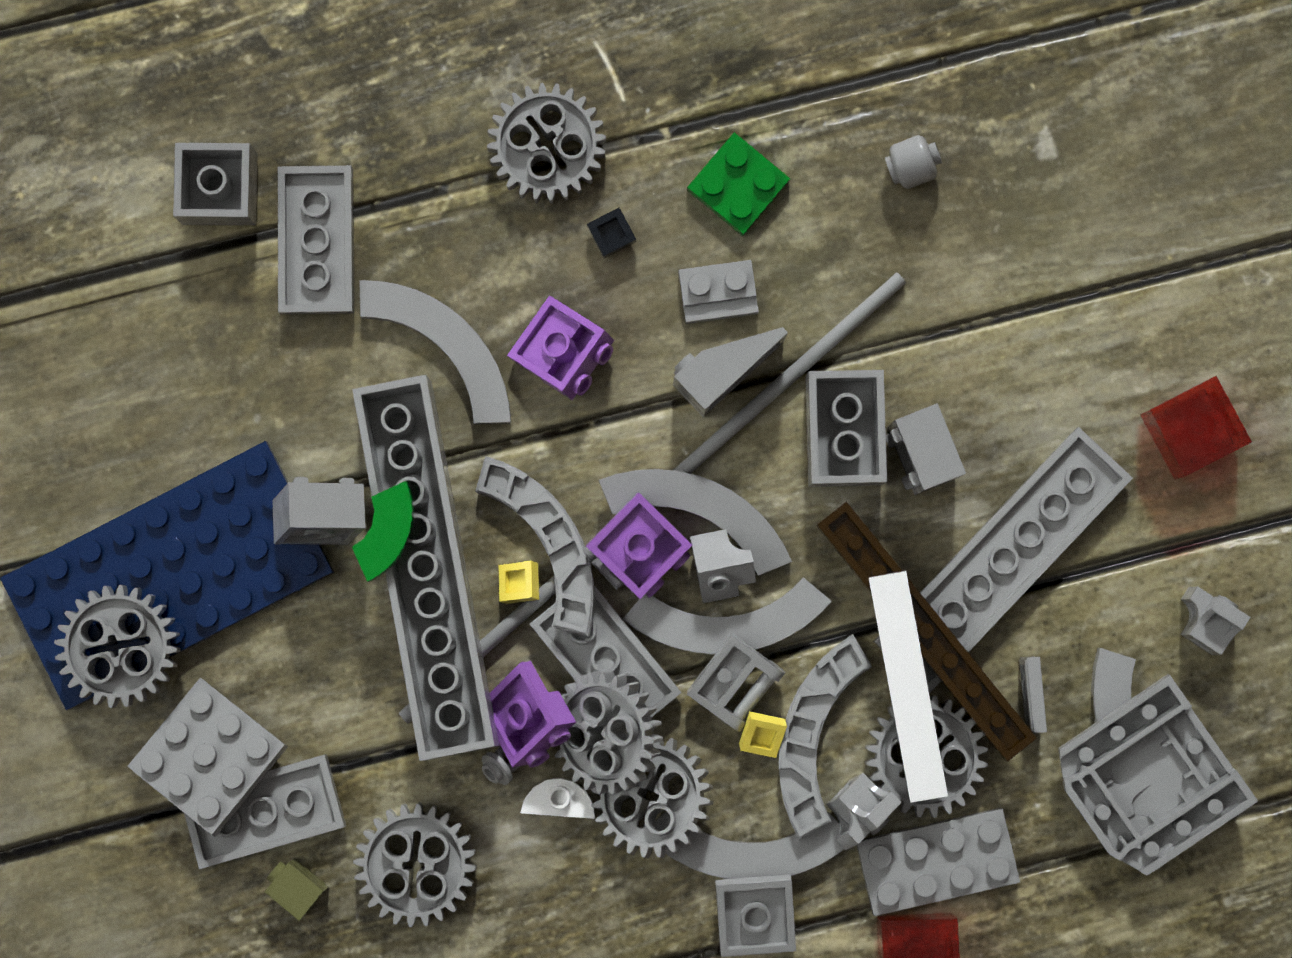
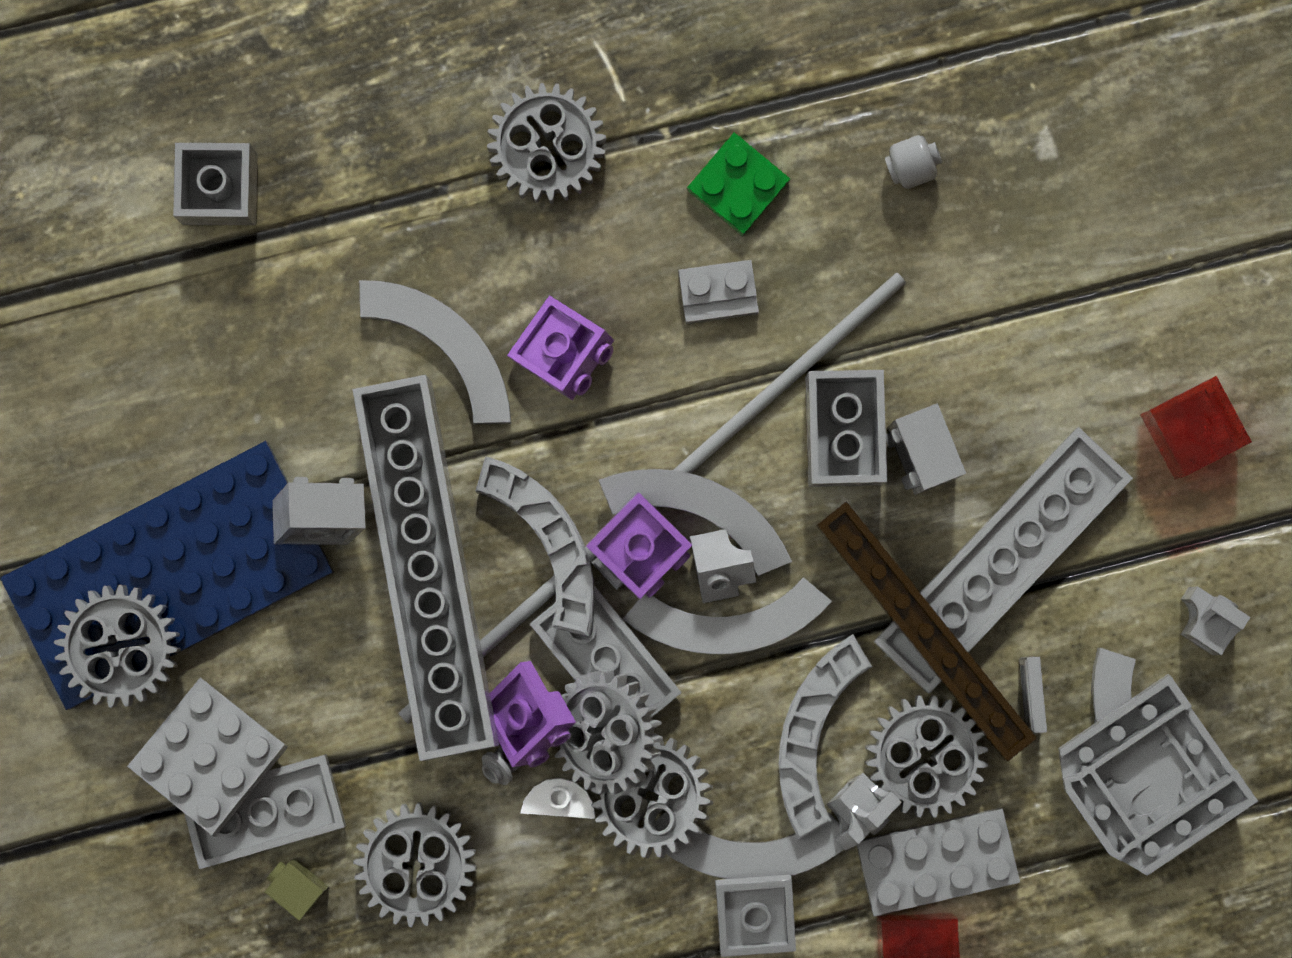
light grey plate [278,165,354,315] -> none
green tile [352,481,414,582] -> none
light yellow plate [498,561,539,604] -> none
black plate [587,207,636,258] -> none
light grey slope [673,327,788,417] -> none
light grey plate [687,633,785,732] -> none
light yellow plate [739,711,787,758] -> none
white tile [869,571,948,803] -> none

